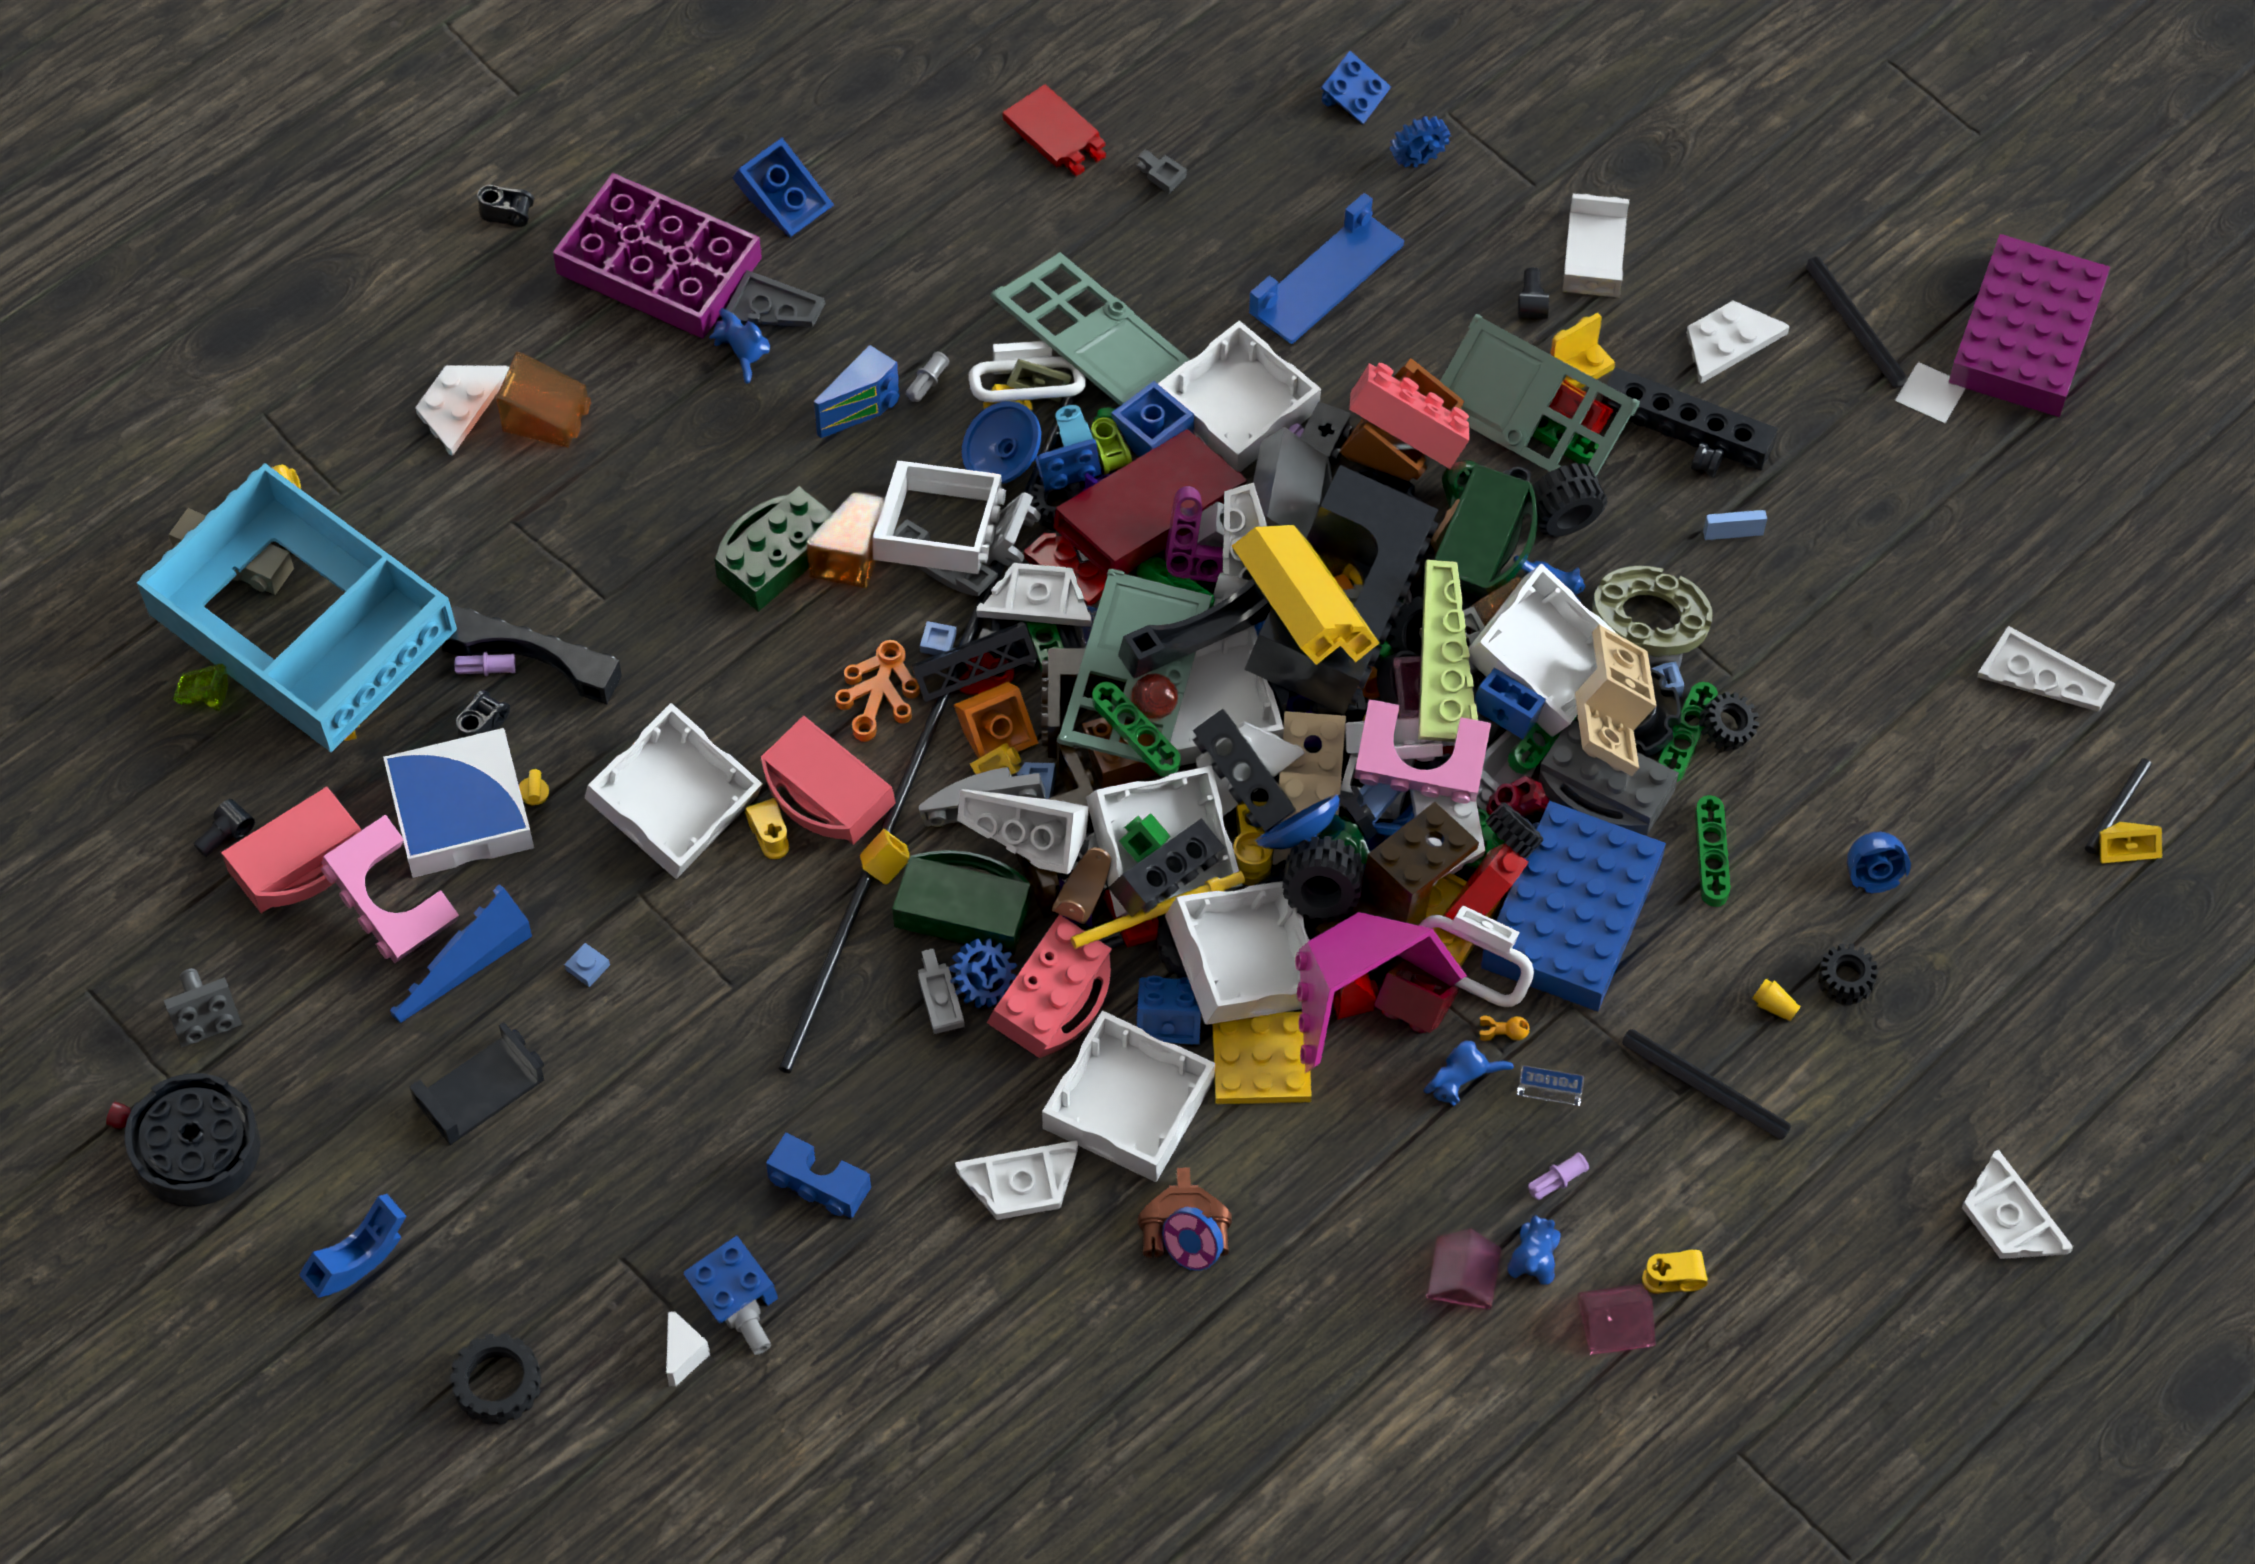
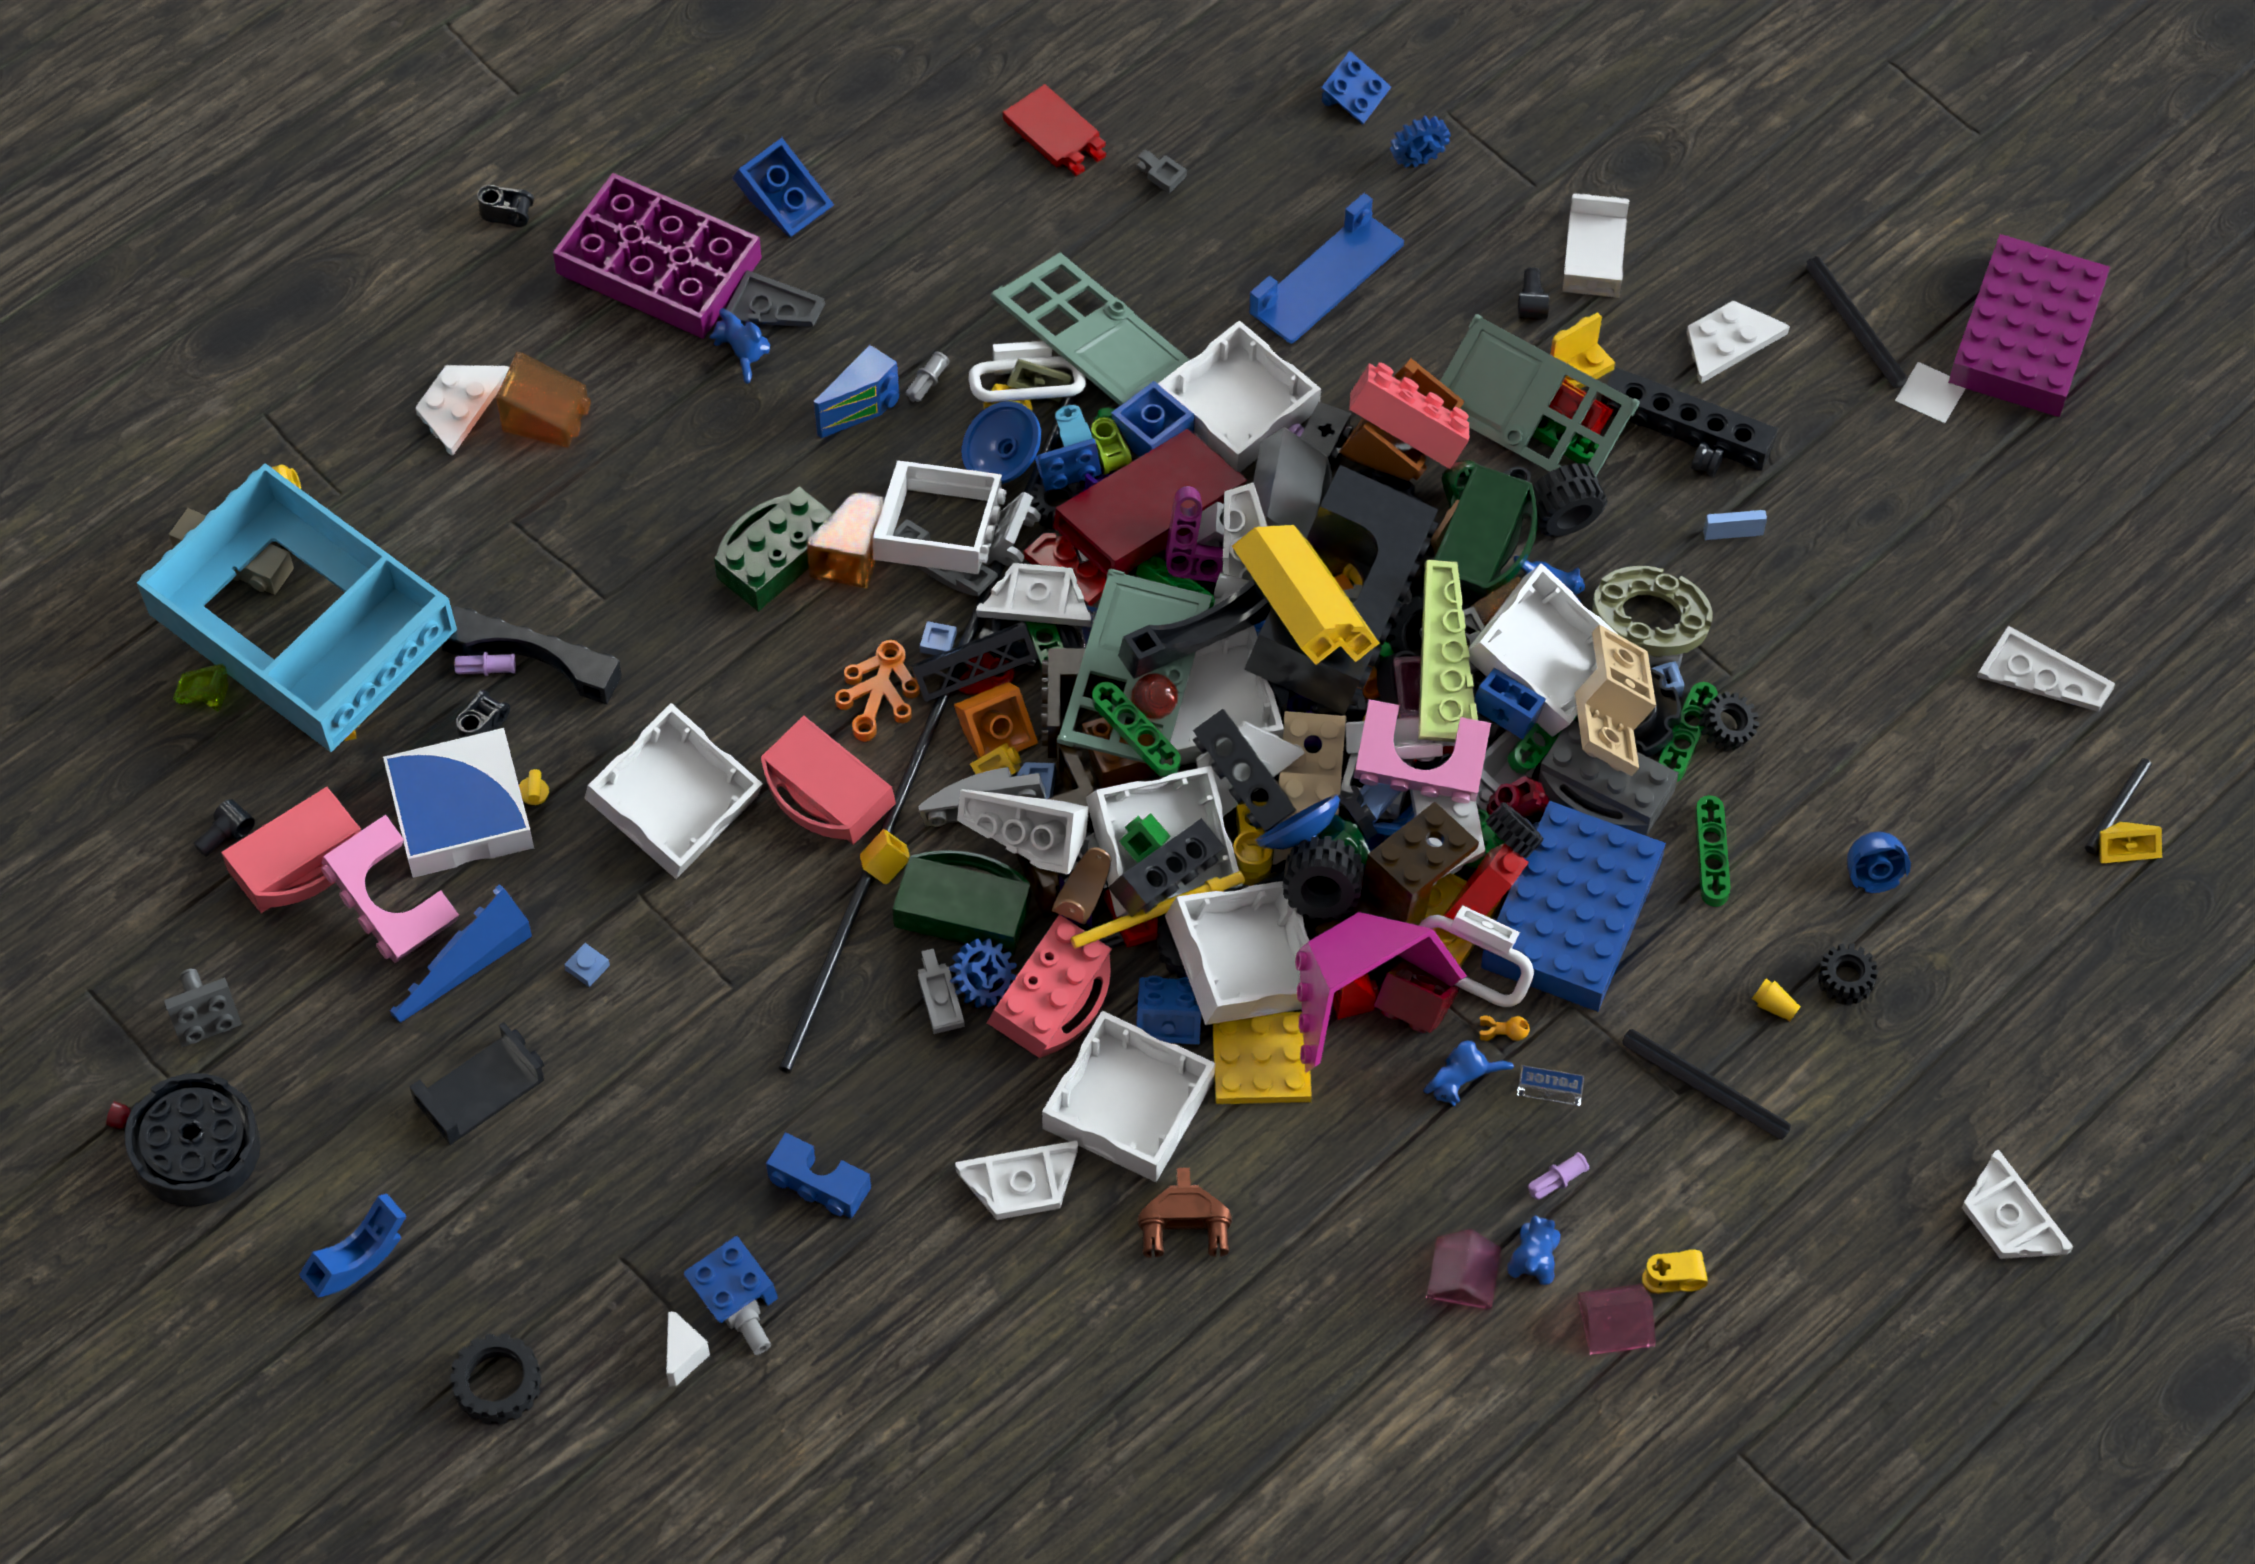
yellow piece [745,798,789,859] -> none
tile [1162,1207,1224,1271] -> none

